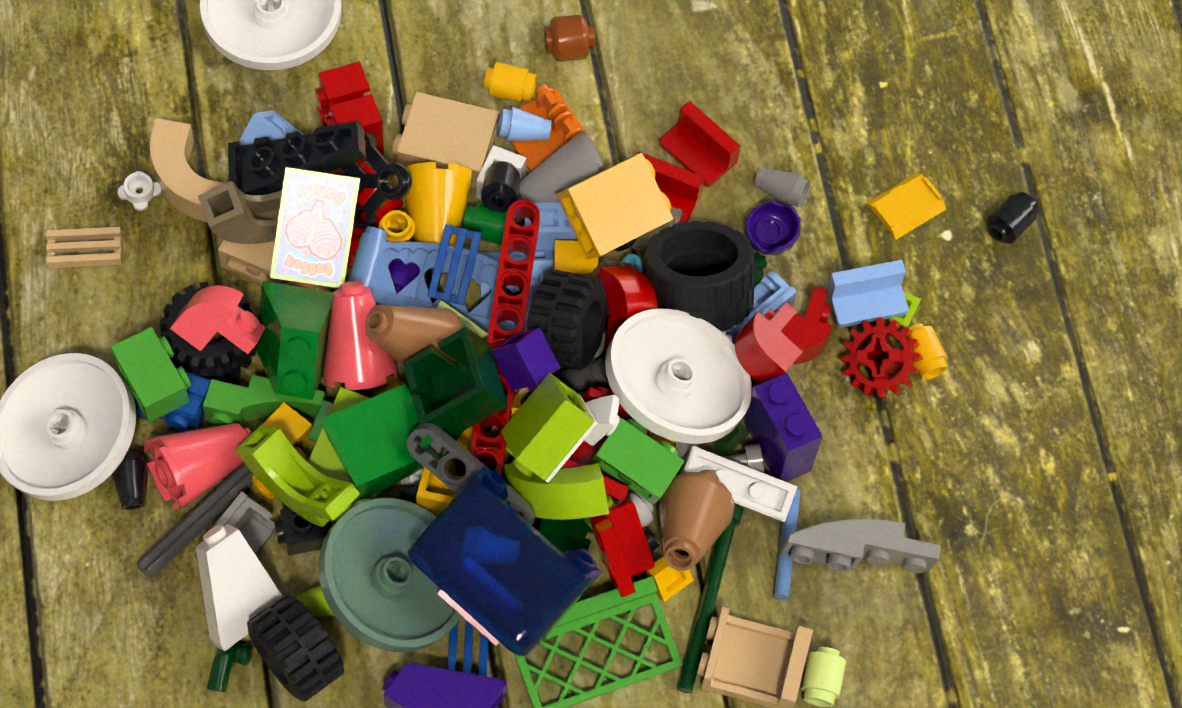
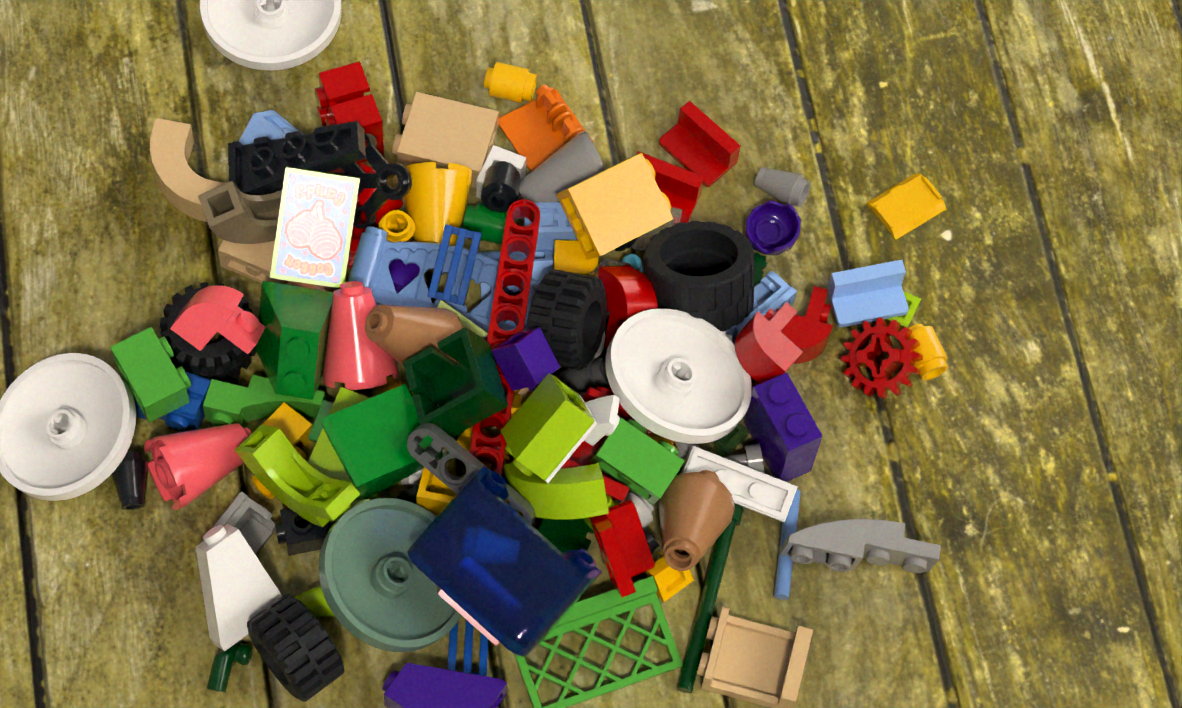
tan tile [46,227,122,269] -> none
white plate [118,171,162,211] -> none
dark grey axle [137,463,254,578] -> none
light blue cone [497,106,551,142] -> none
dark orange head [544,15,596,62] -> none
yellowish green brick [801,647,846,707] -> none
black brick [987,192,1039,244] -> none

